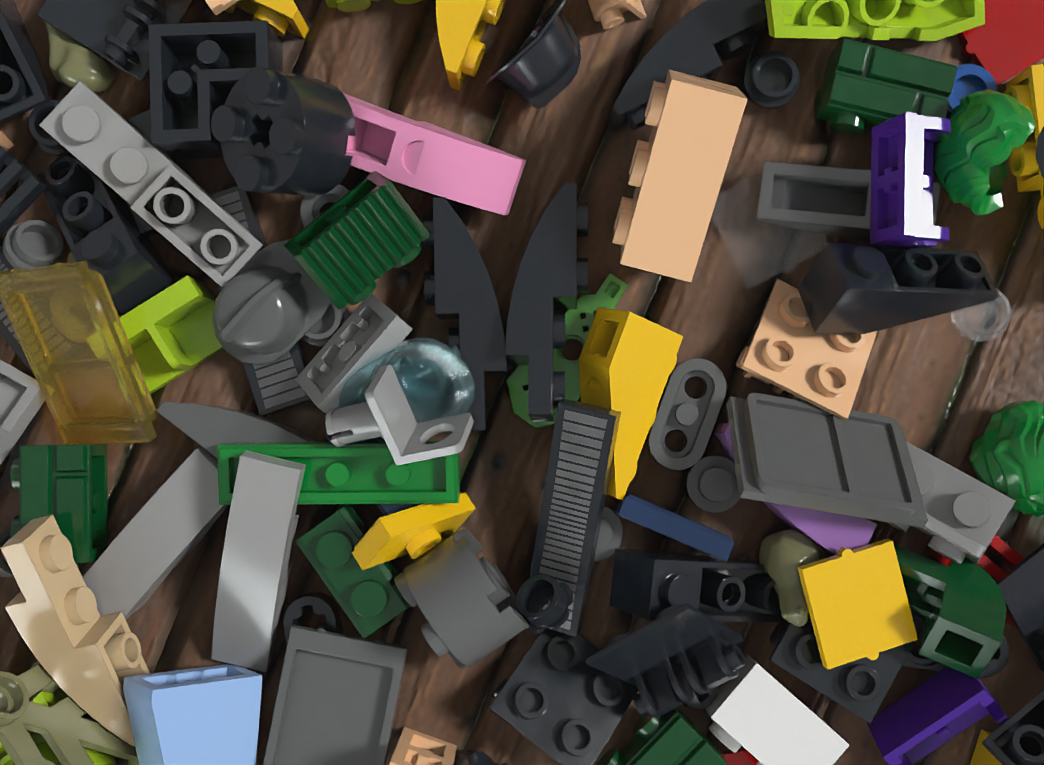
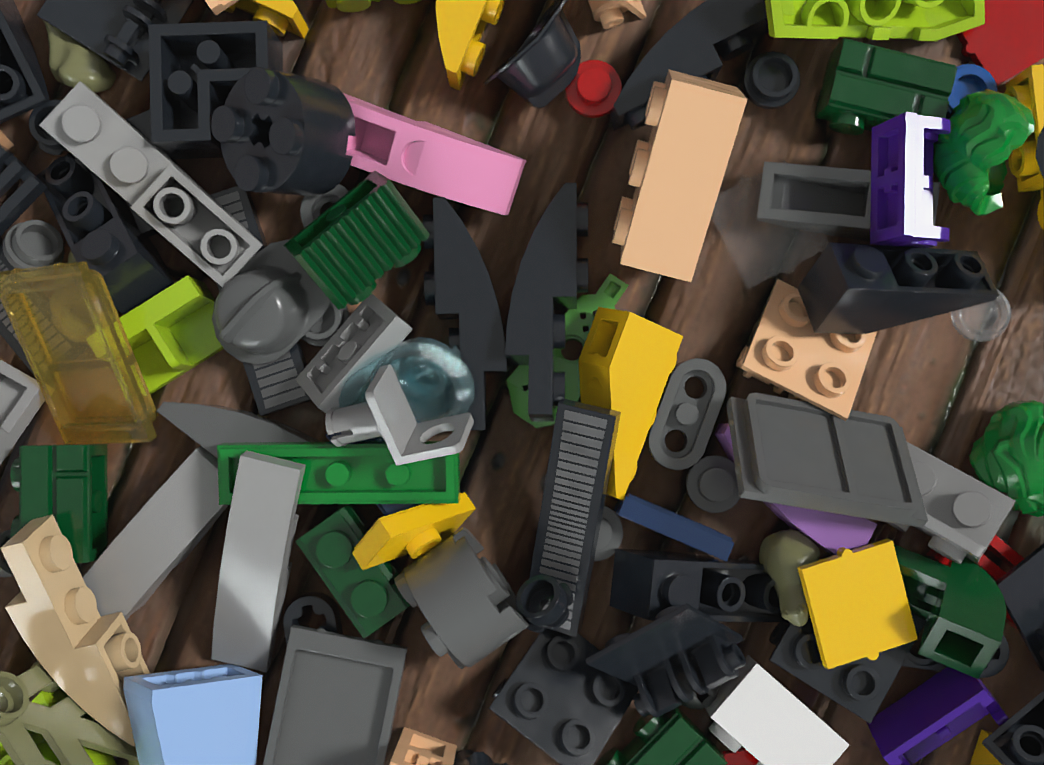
none -> red plate [565,60,622,118]

